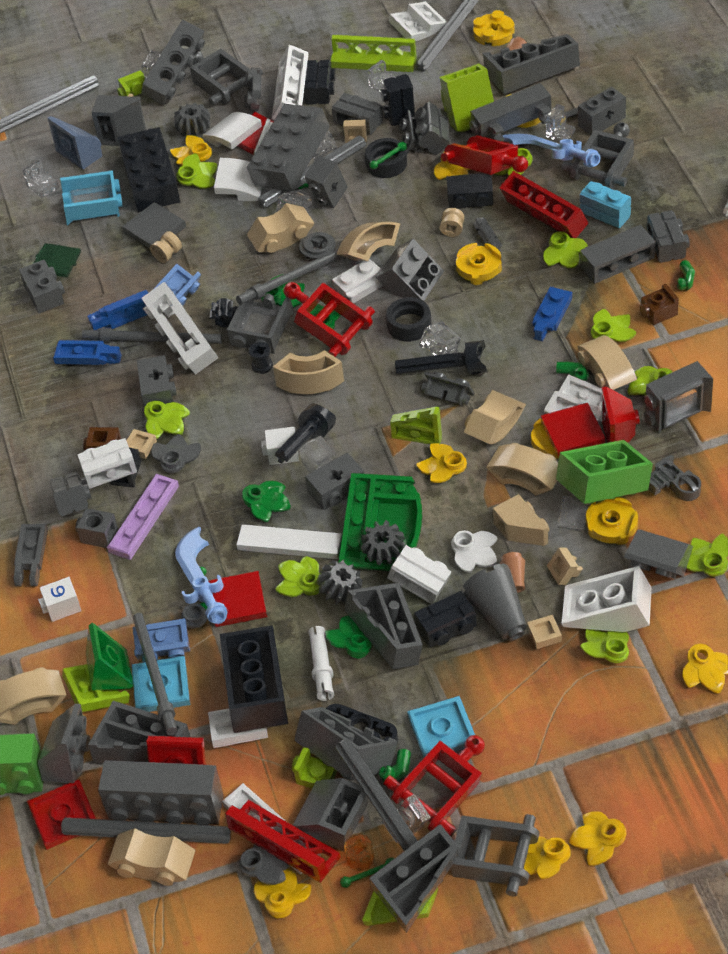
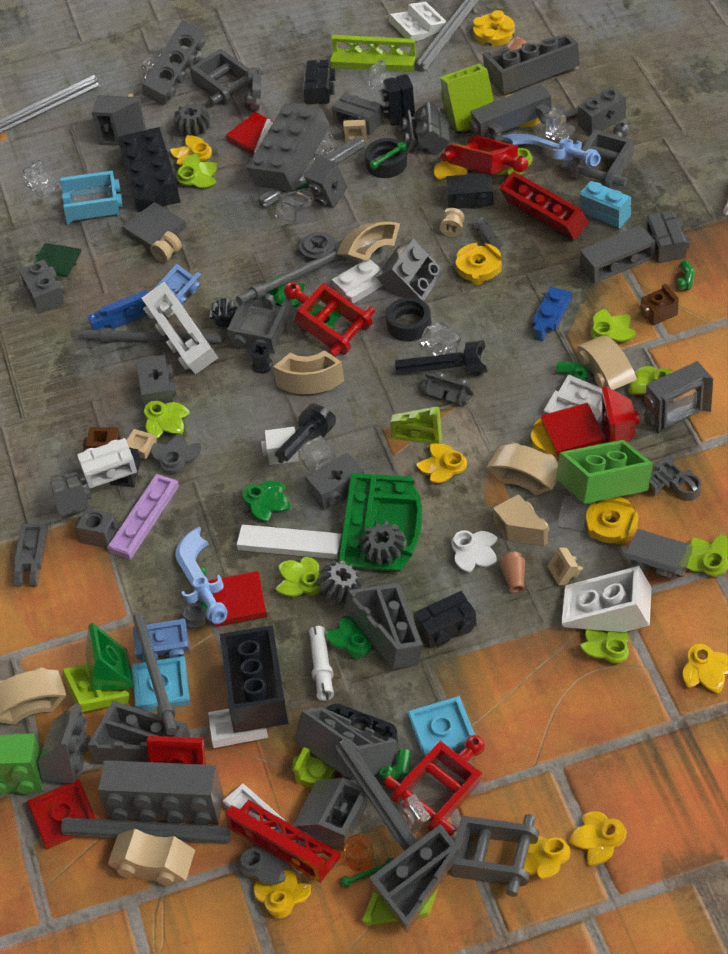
white brick [38,577,82,622] -> none
sand blue slope [48,116,103,169] -> none
blue hinge [53,340,122,365] -> none
lime bracket [117,70,145,96] -> none
white slope [202,112,262,149] -> none
white slope [214,158,262,201] -> none
tan brick [247,203,315,253] -> none
white brick [272,45,308,120] -> none
white brick [387,545,451,604] -> none
dark grey cone [462,564,527,641] -> none
tan brick [464,390,526,444] -> none
tan plate [527,615,562,649] -> none
lime plate [543,232,588,268] -> none

